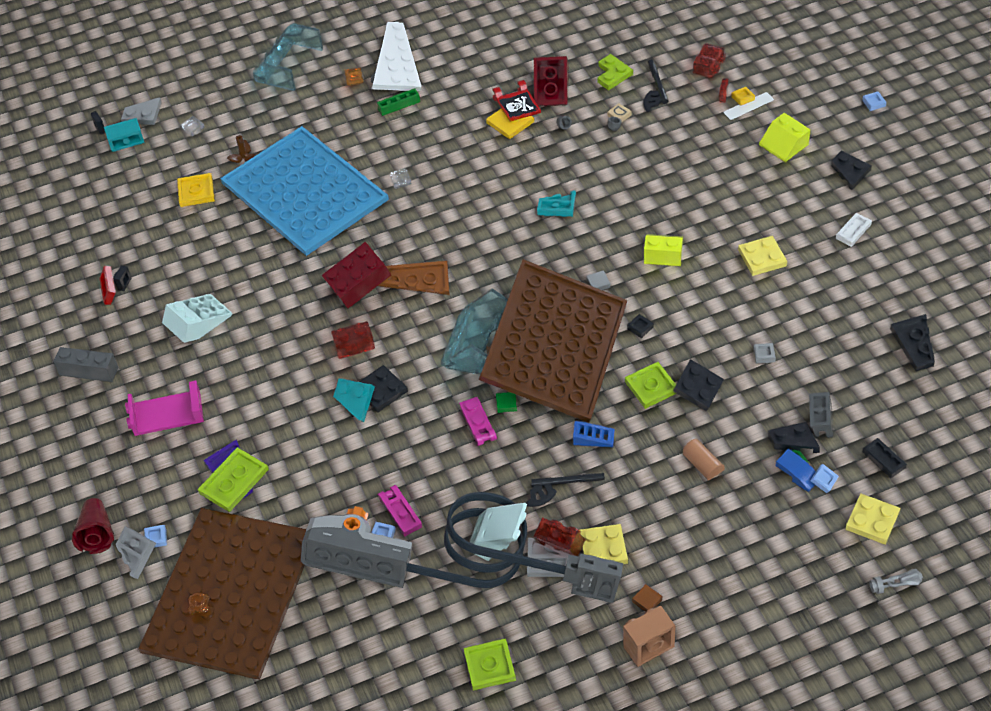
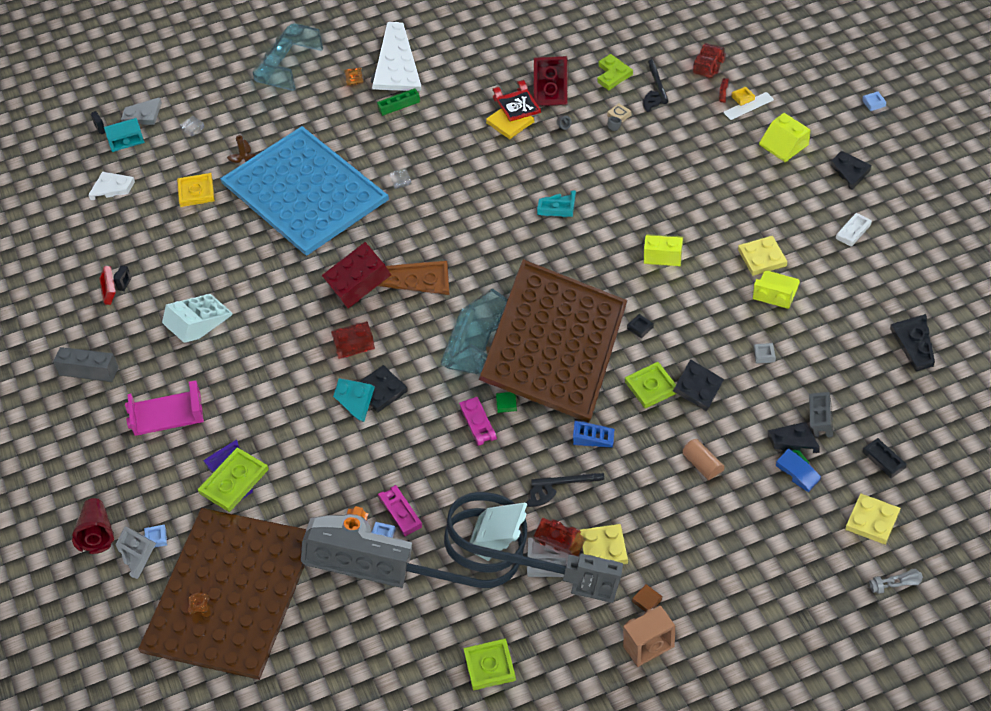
light grey tile [586,270,610,290] -> none
light blue tile [810,464,839,493] -> none
none -> white wing [89,172,135,200]
none -> neon yellow bracket [753,271,800,309]

